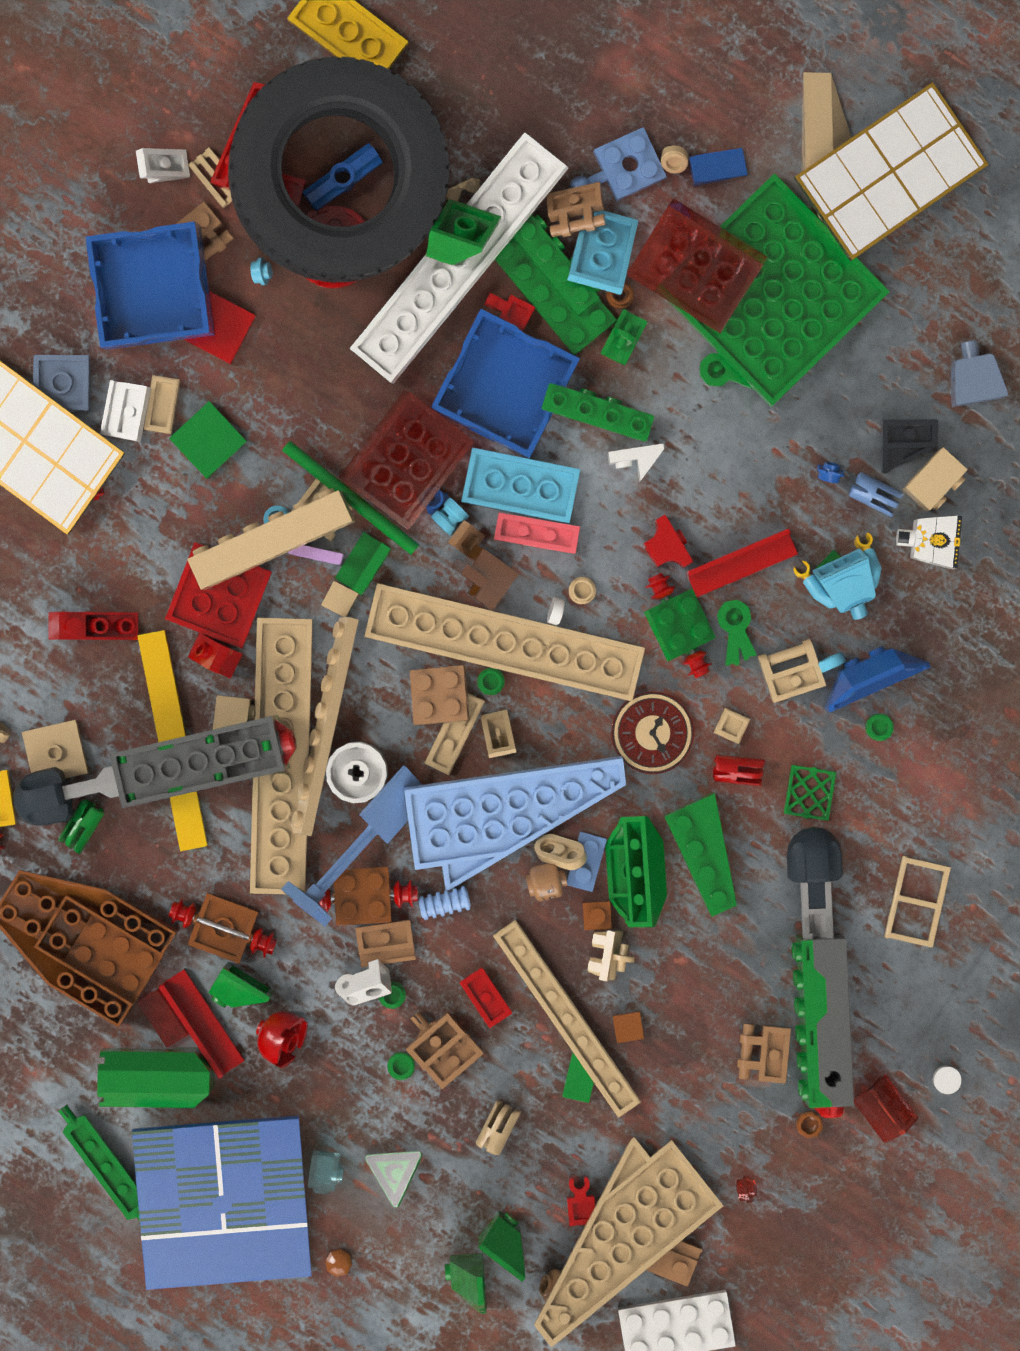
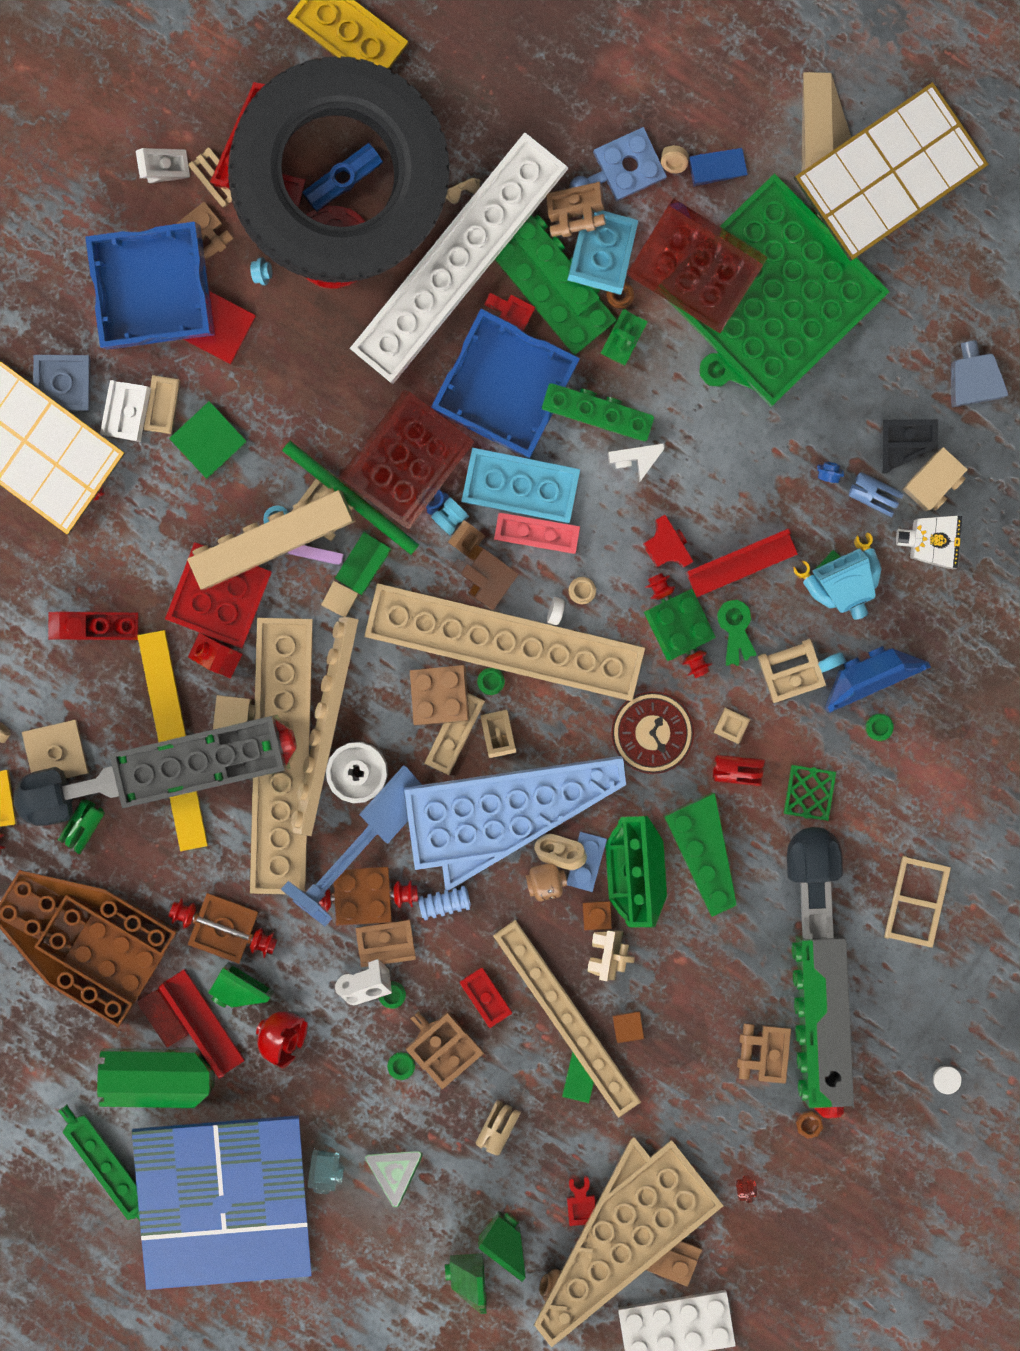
dark orange tile [325,1248,353,1277] -> none
green slope [426,199,501,265] -> none
clear red panel [854,1074,919,1142] -> none

